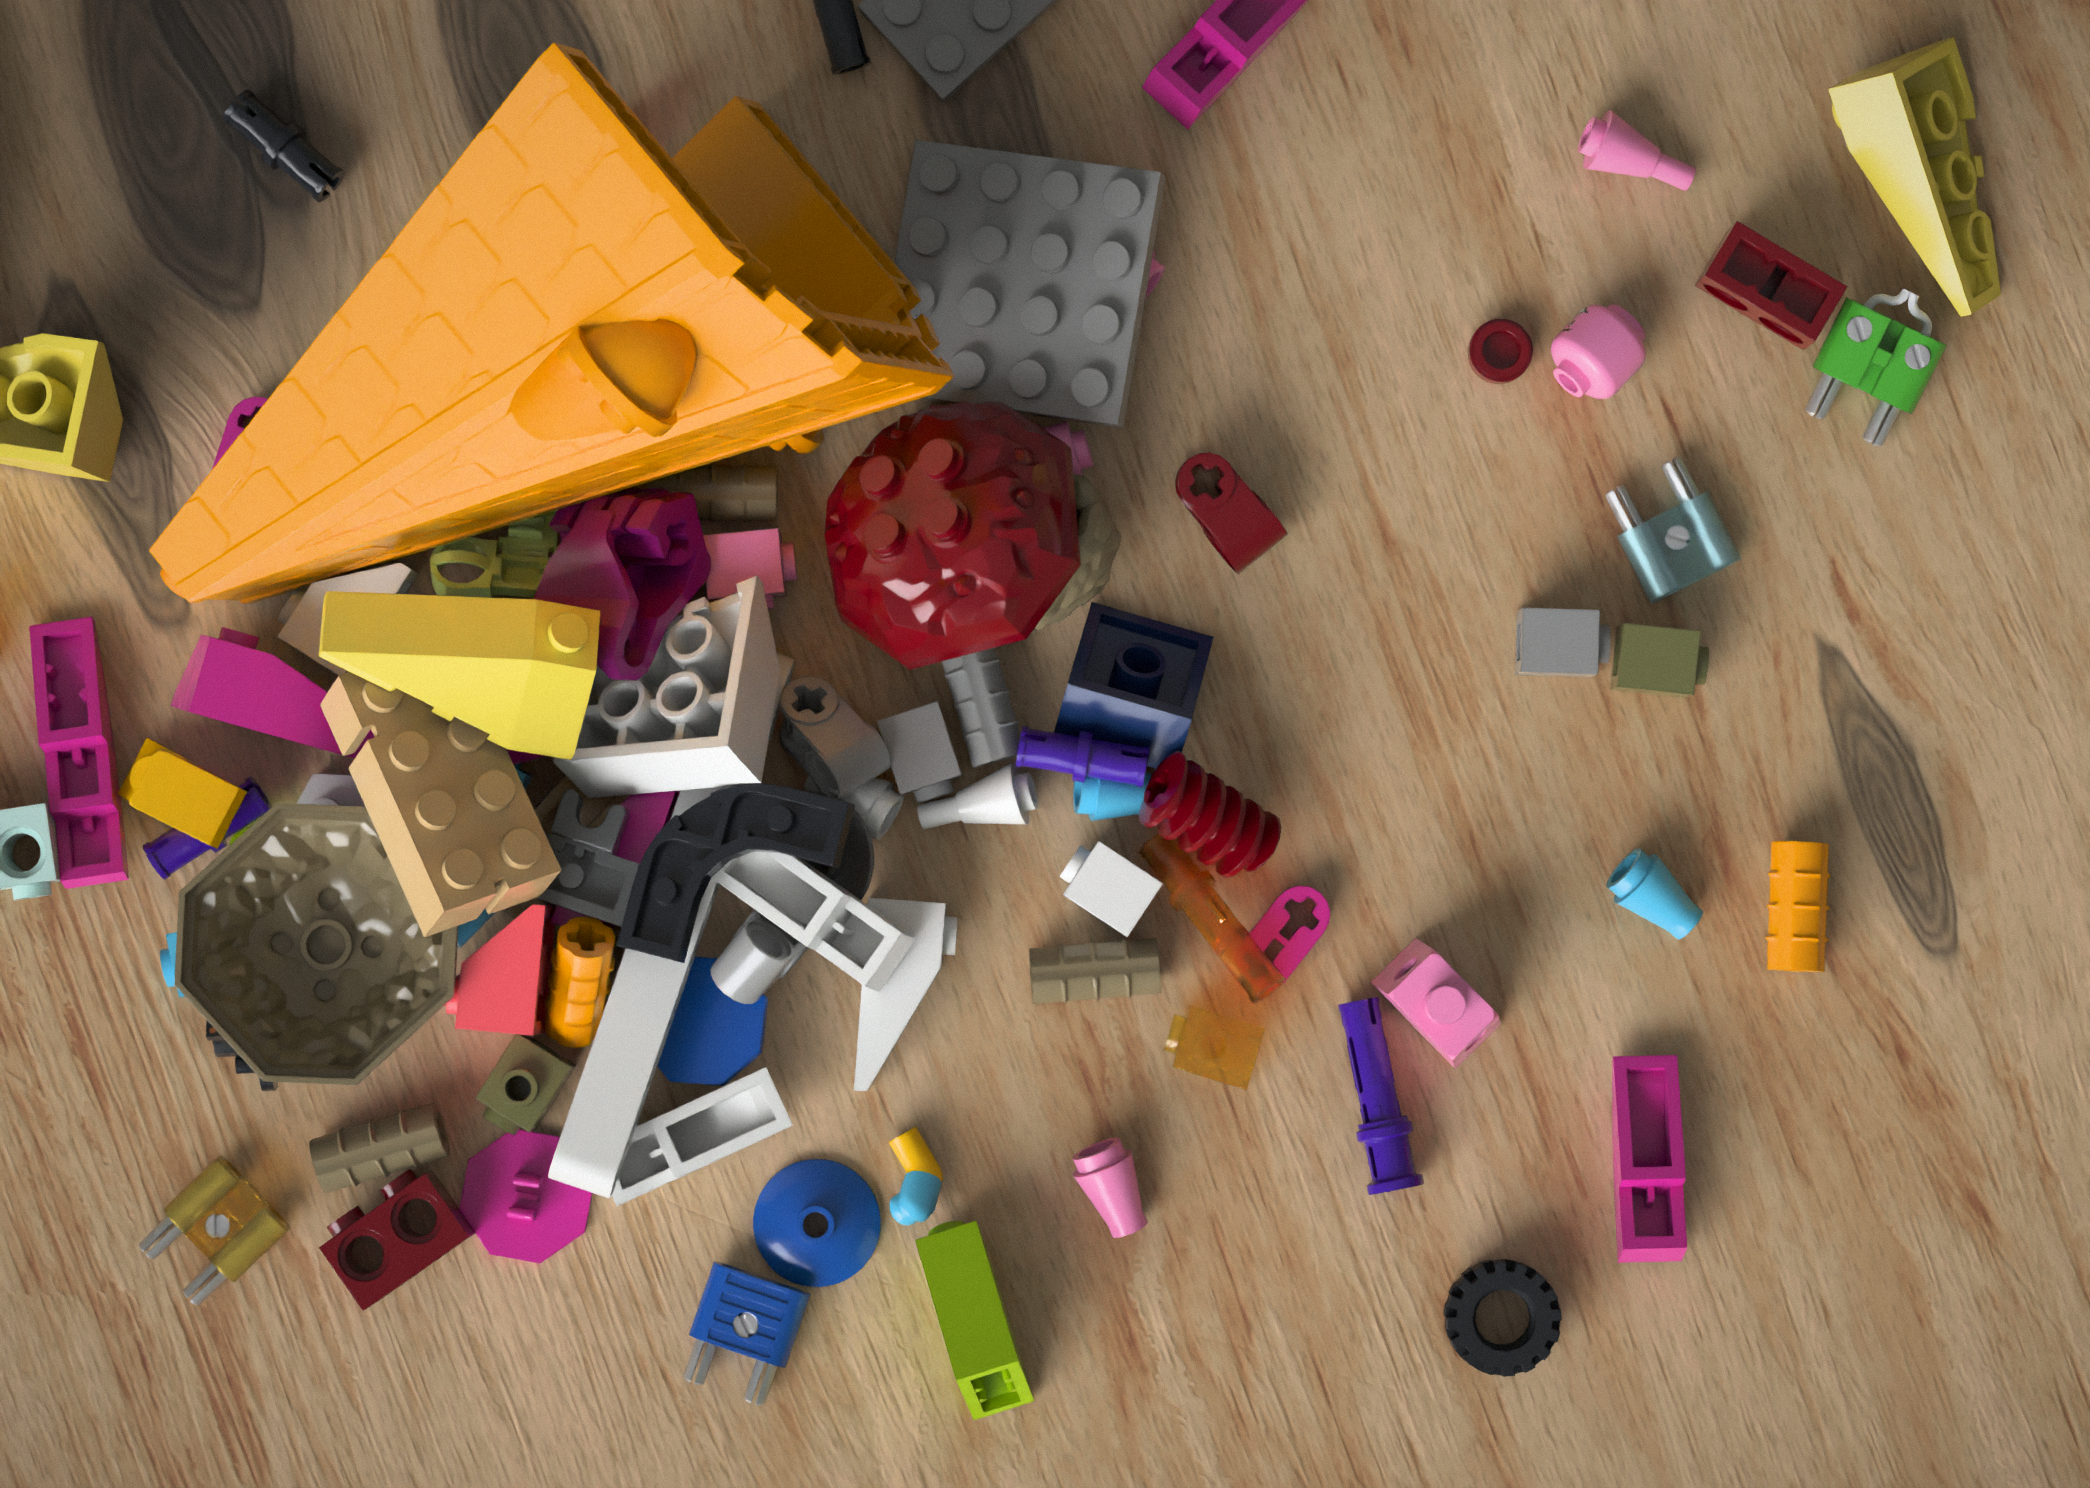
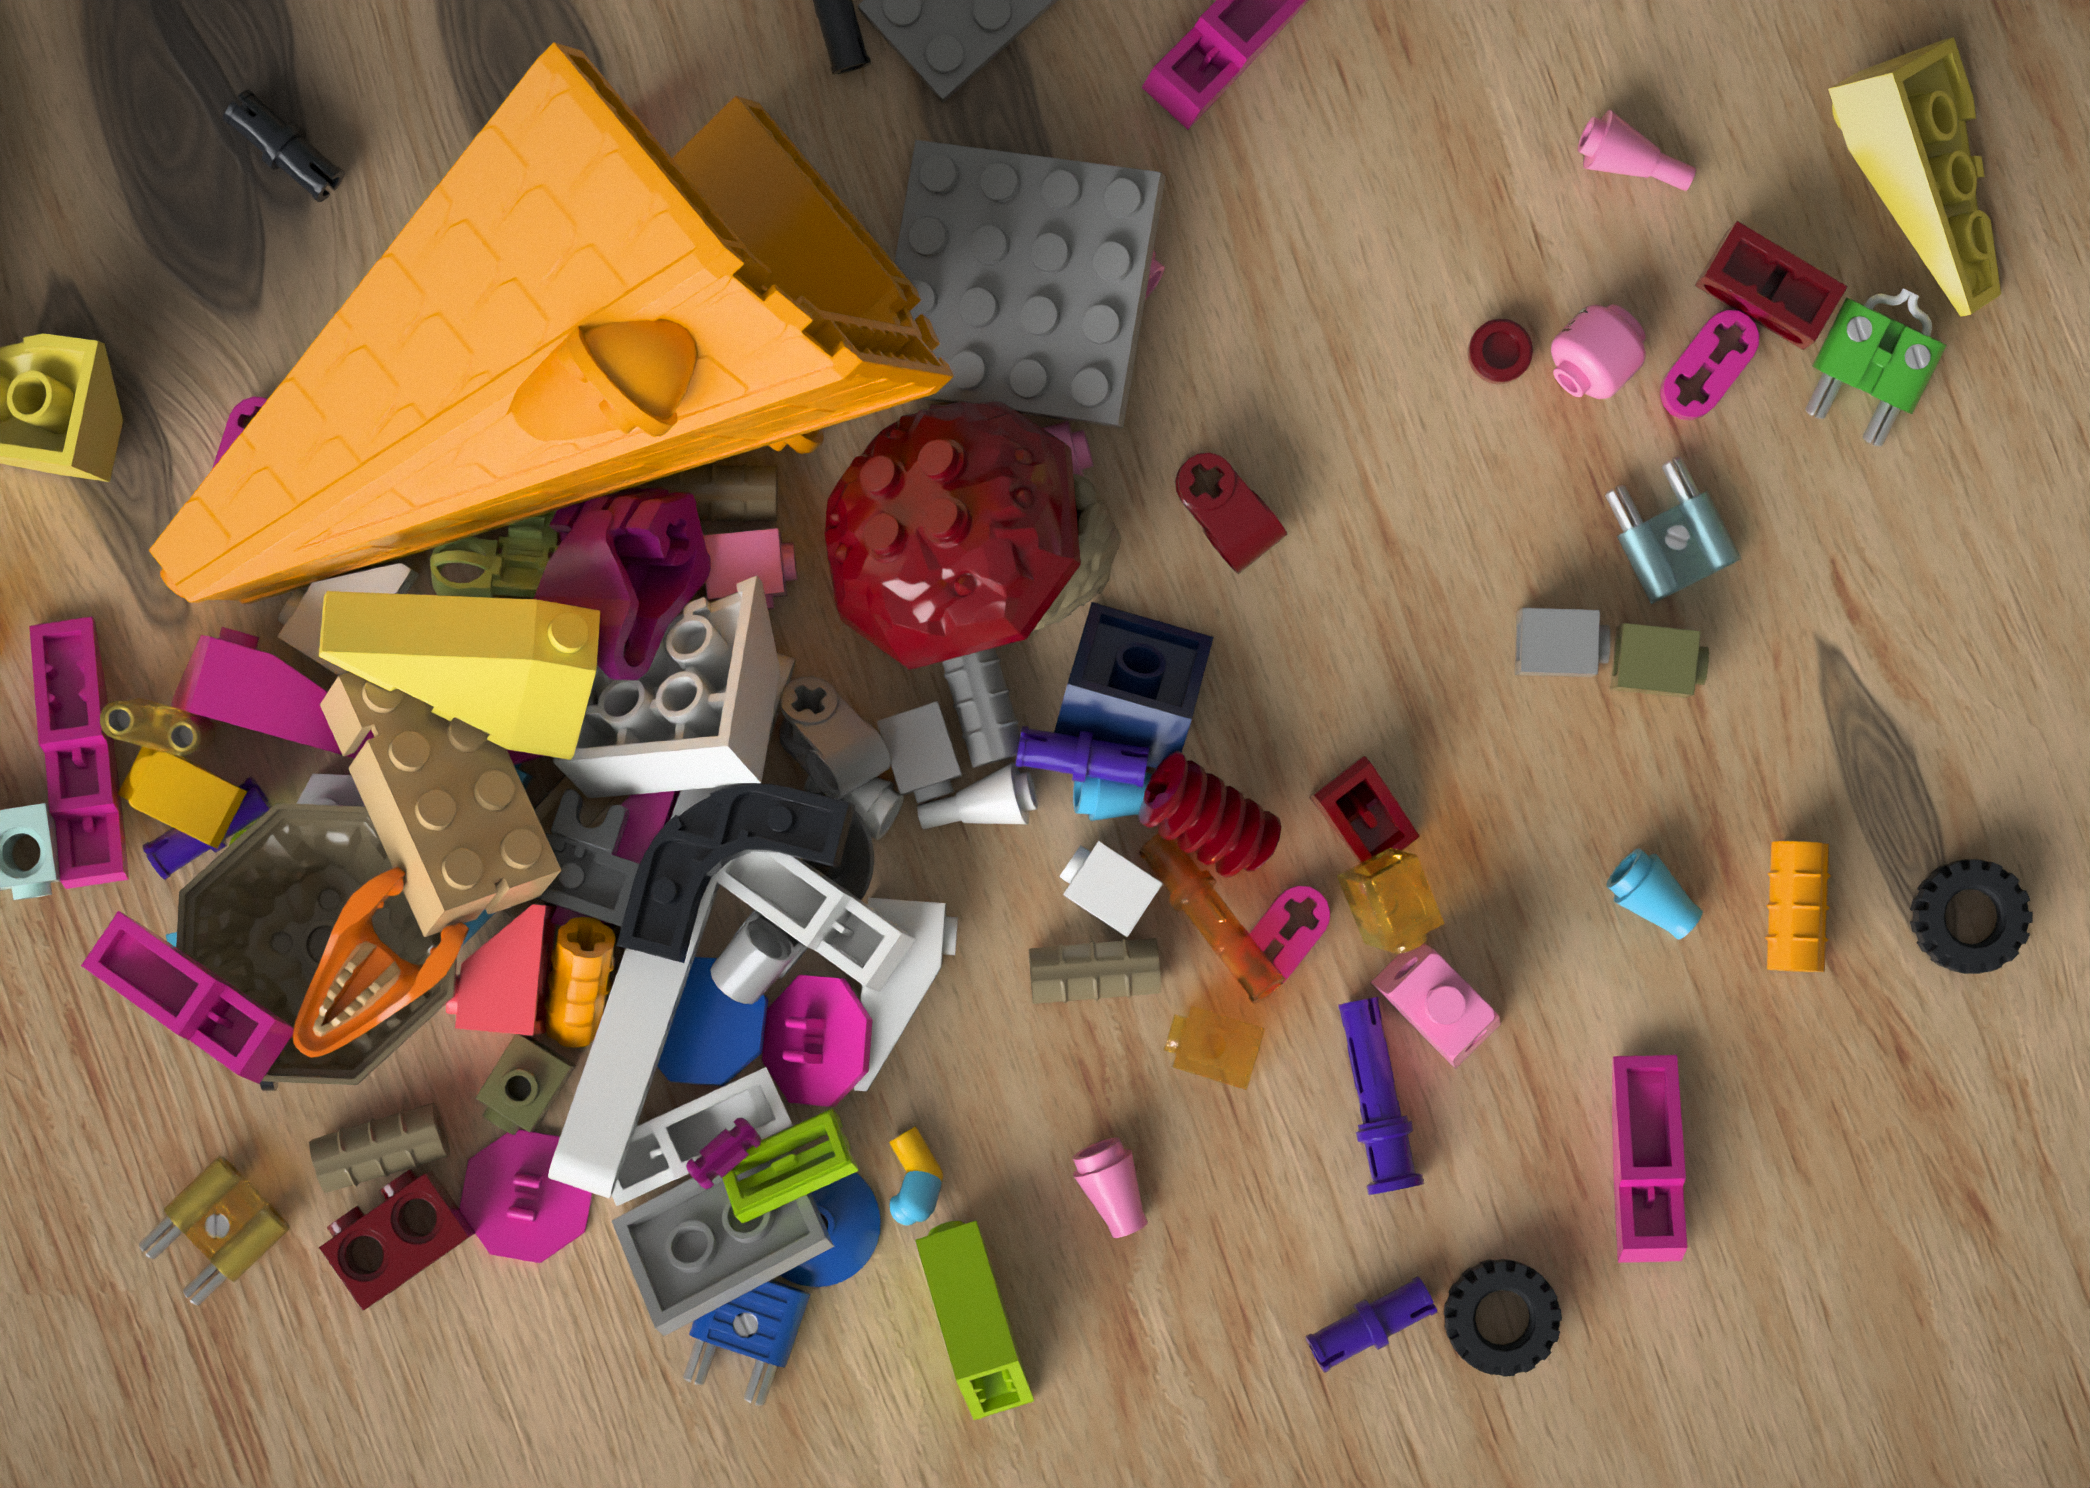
none -> dark pink slope [81,911,294,1084]
none -> clear yellow piece [100,697,215,756]
none -> orange animal [293,867,469,1057]
none -> light grey plate [612,1132,834,1336]
none -> magenta piece [686,1117,762,1189]
none -> lime tile [722,1108,859,1224]
none -> dark pink piece [762,975,873,1107]
none -> dark purple pin [1305,1276,1438,1373]
none -> dark red slope [1309,756,1420,875]
none -> clear yellow brick [1337,848,1445,954]
none -> dark pink beam [1660,310,1759,420]
none -> black tyre [1910,859,2033,974]

